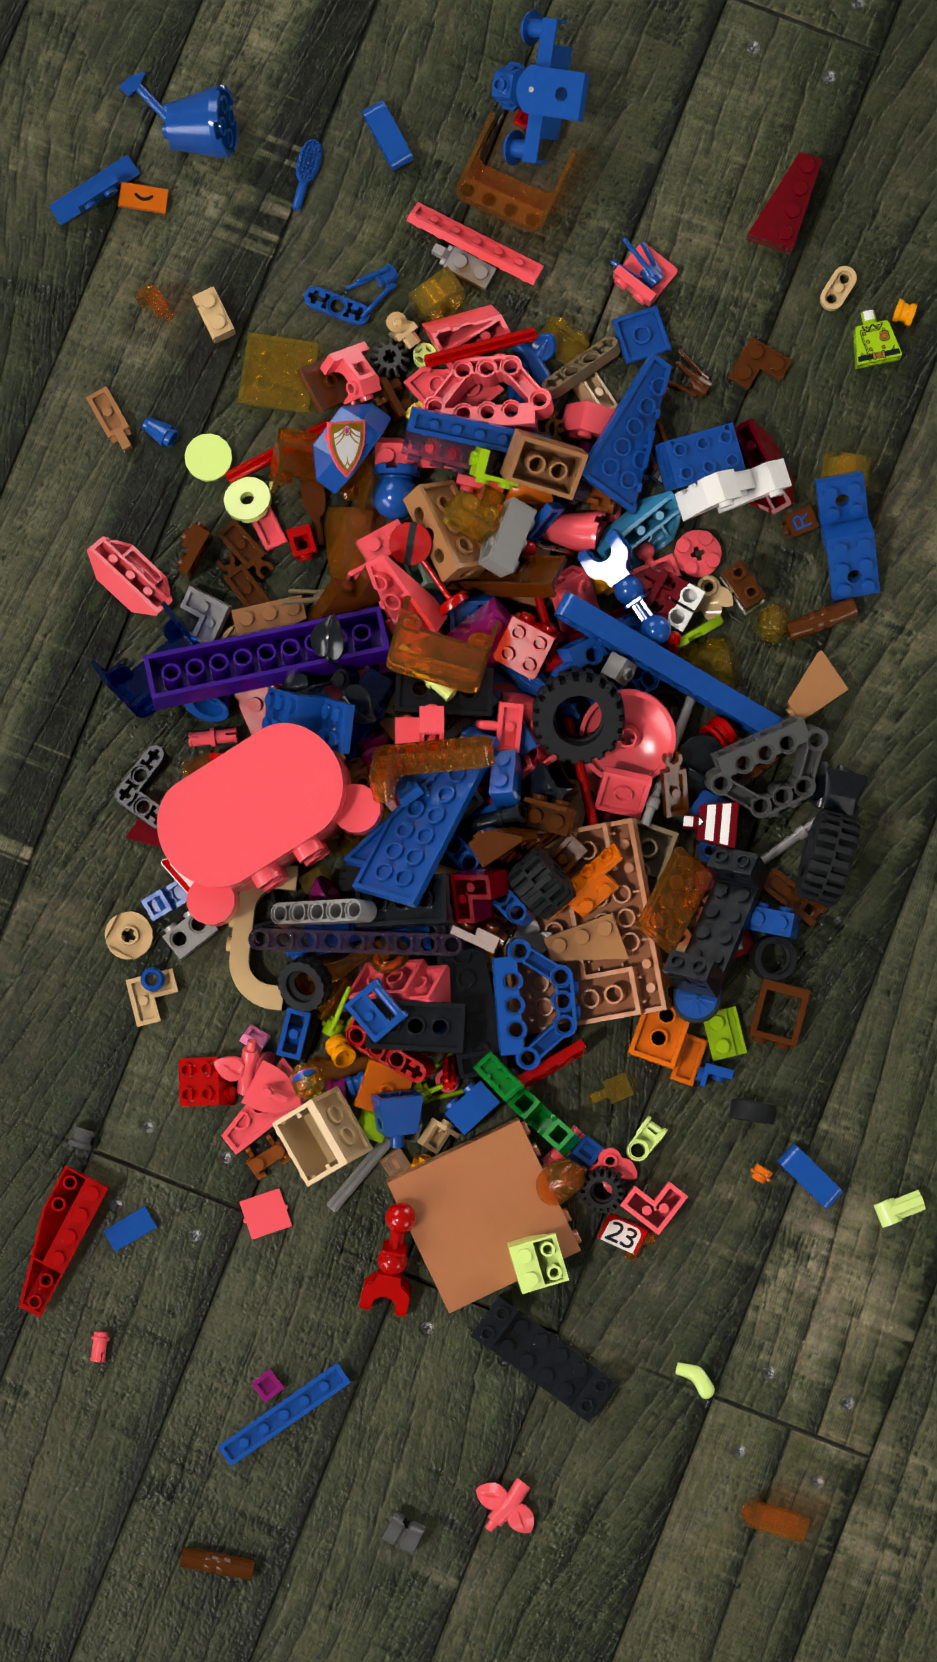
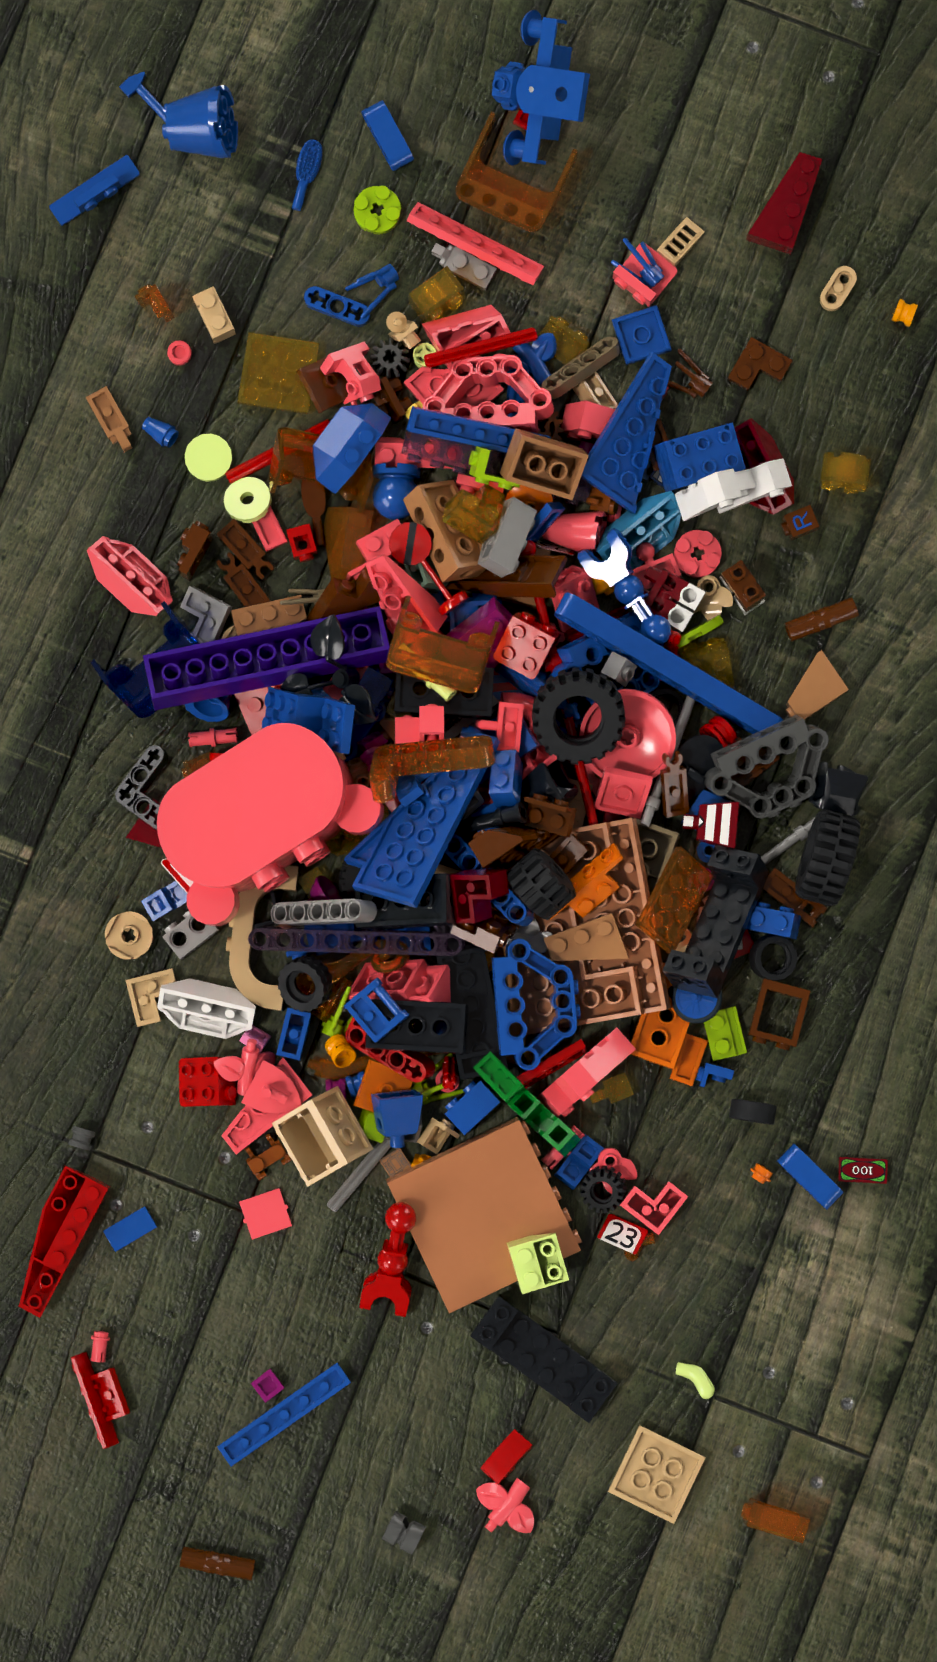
orange tile [118,182,169,214] -> none
blue plate [141,967,165,992] -> none
clear yellow head [290,1063,325,1101] -> none
shield [324,420,365,477] -> none
clear orange piece [536,1158,587,1206] -> none
yellowish green piece [626,1115,668,1162] -> none
clear yellow head [755,605,788,642] -> none
blue bracket [815,471,880,601] -> none
lime torso [853,310,902,369] -> none
yellowish green piece [874,1190,926,1228] -> none
none -> red bracket [71,1352,130,1449]
none -> white wedge [157,978,256,1039]
none -> coral tile [167,340,192,366]
none -> lime plate [354,186,401,235]
none -> red slope [480,1429,532,1485]
none -> coral wedge [536,1027,636,1118]
none -> tan plate [608,1425,706,1524]
none -> tan slope [656,217,705,267]
none -> dark red tile [838,1157,888,1184]

